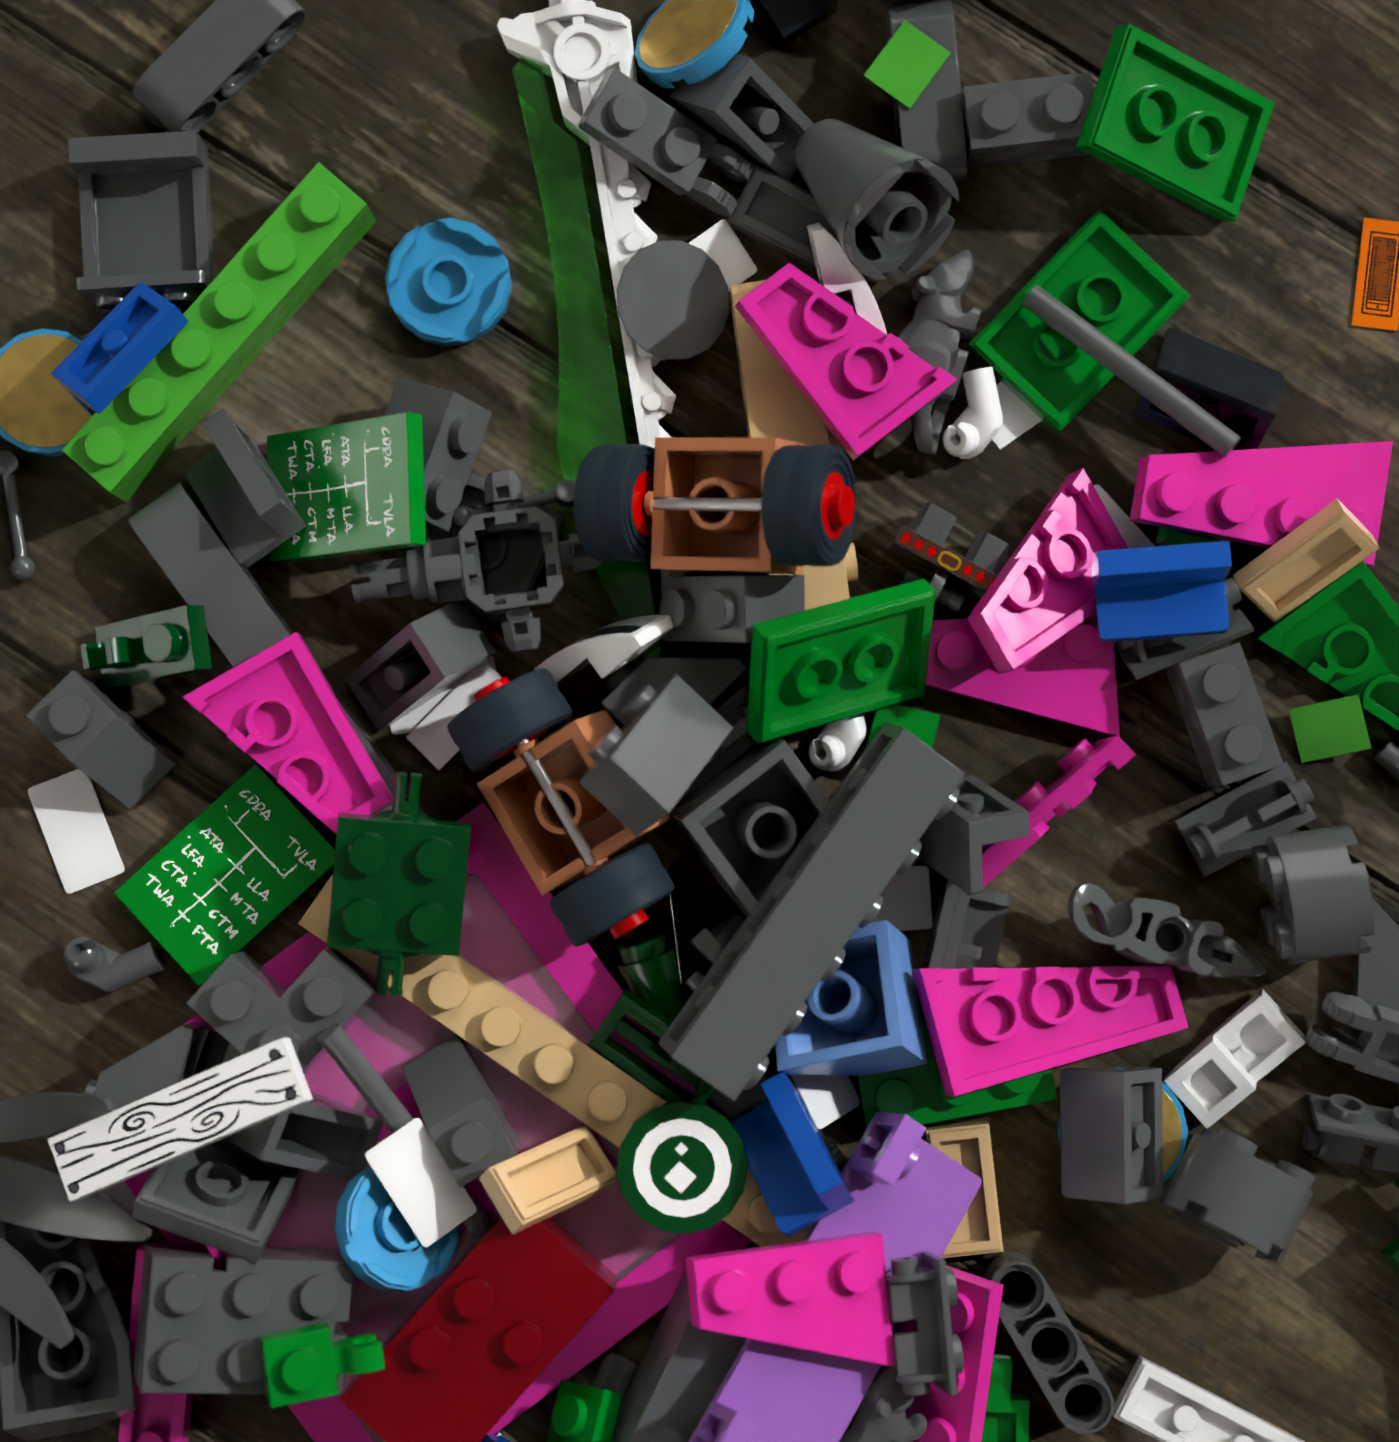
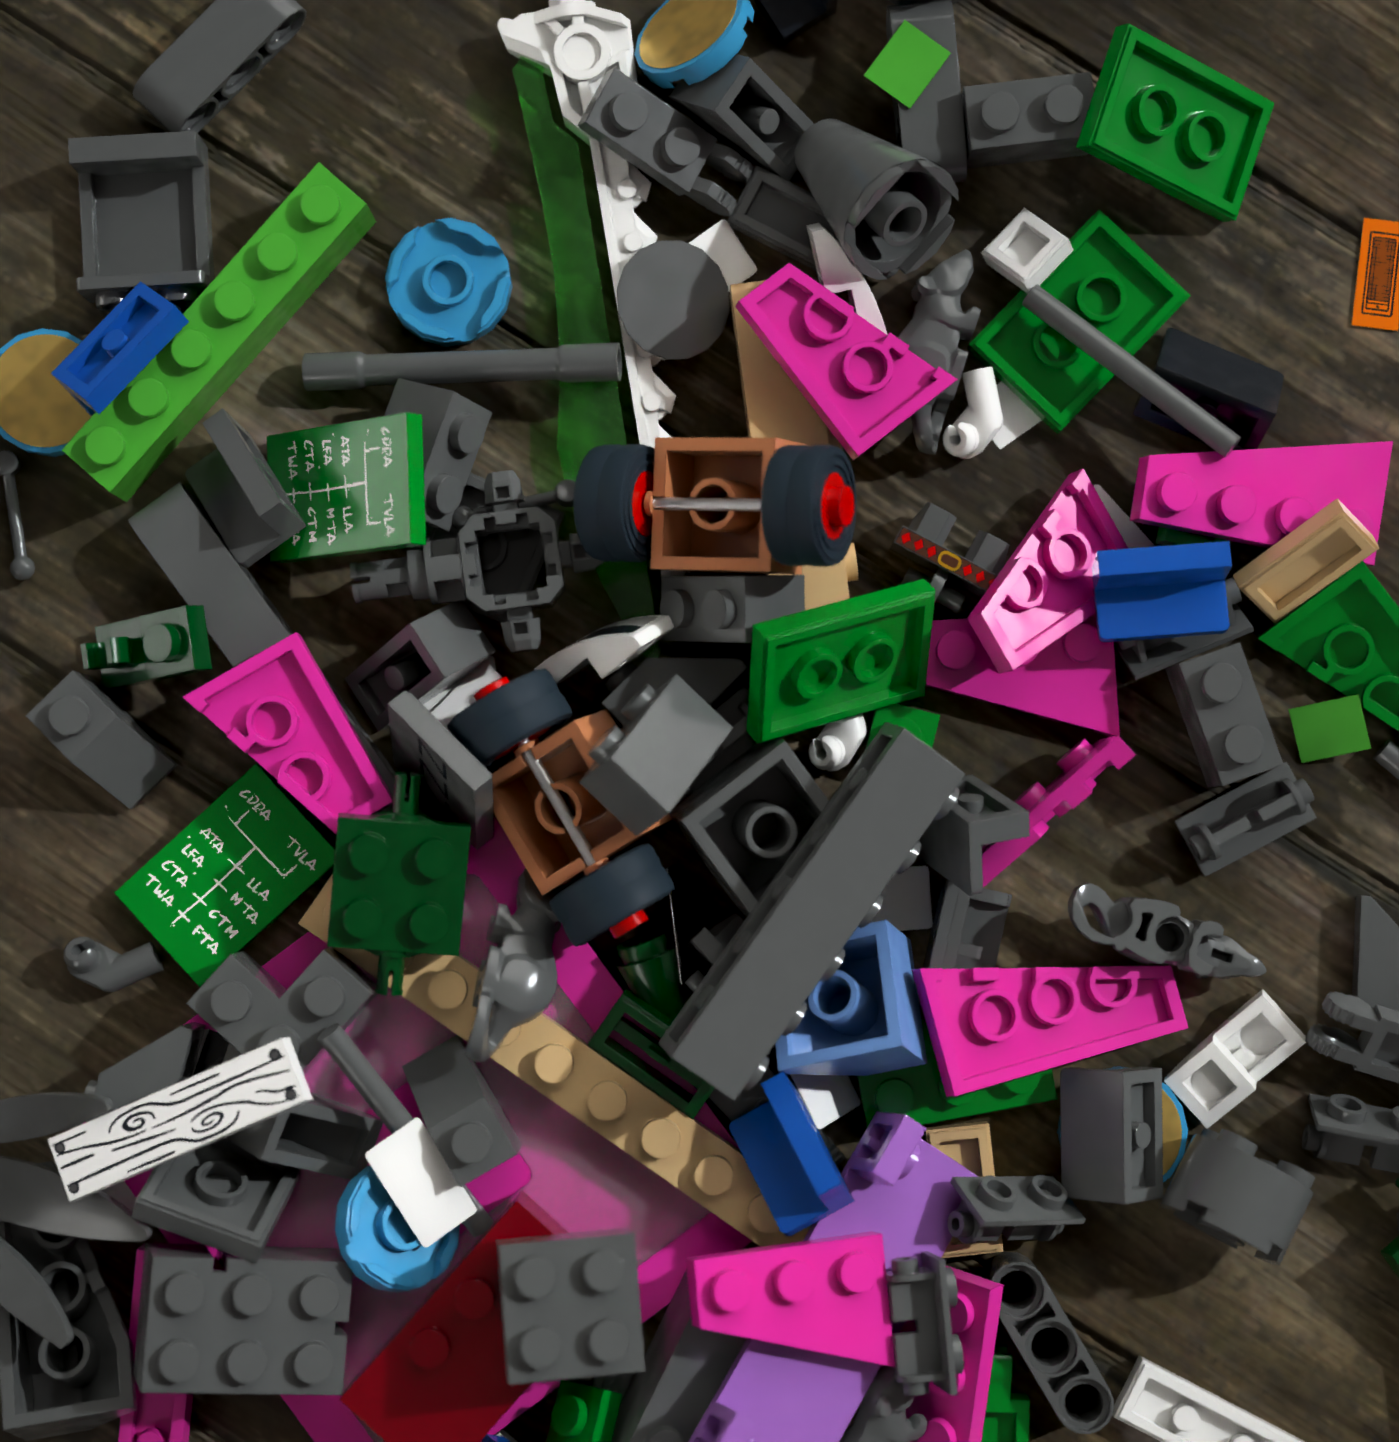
white sticker [28,769,125,894] -> none
green plate [259,1323,385,1408] -> none
tan tile [479,1125,619,1235] -> none
dark green tile [617,1101,748,1234] -> none
dark grey brick [1252,824,1374,964] -> none
none -> dark grey piece [302,342,622,391]
none -> dark grey tile [387,690,494,850]
none -> dark grey animal [465,868,561,1062]
none -> dark grey brick [496,1228,645,1385]
none -> dark grey hinge [947,1175,1086,1244]
none -> white tile [981,207,1073,294]

